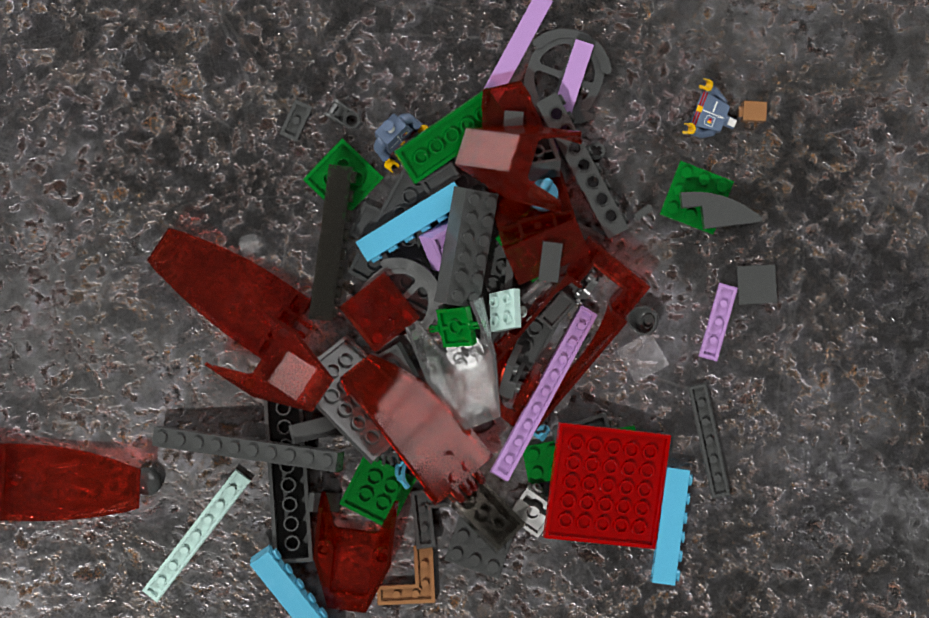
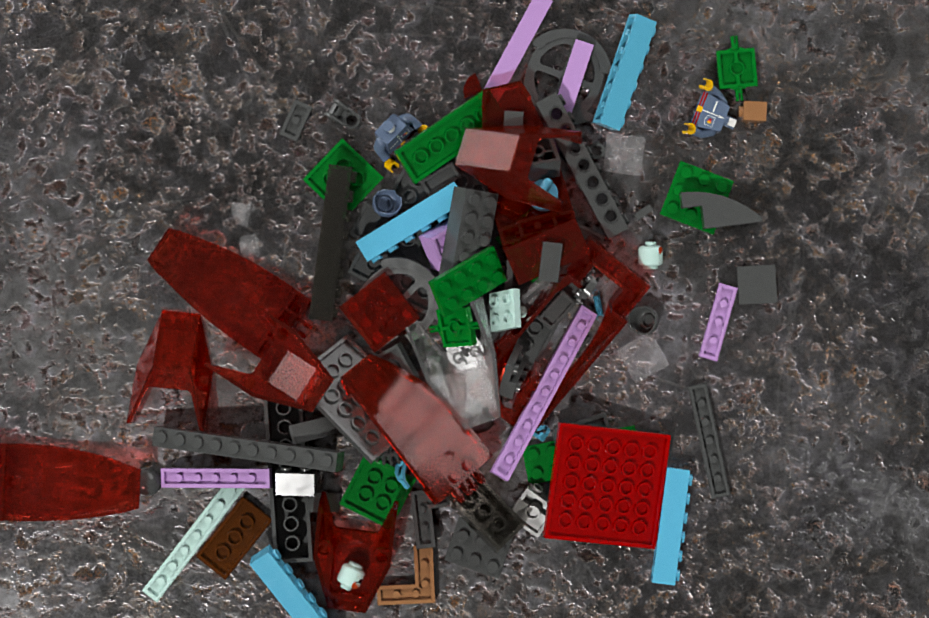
none -> clear red windscreen [126,310,213,431]
none -> lavender plate [161,468,273,488]
none -> reddish brown tile [196,496,271,580]
none -> clear brick [231,202,253,228]
none -> brick [275,465,317,496]
none -> light aqua head [337,561,365,591]
none -> sand blue hair [372,189,402,218]
none -> green plate [429,246,507,317]
none -> clear red tile [463,73,482,99]
none -> medium azure brick [592,14,657,131]
none -> medium azure piece [593,290,604,322]
none -> clear plate [602,133,646,176]
none -> light aqua head [638,241,663,269]
none -> green plate [716,36,758,102]

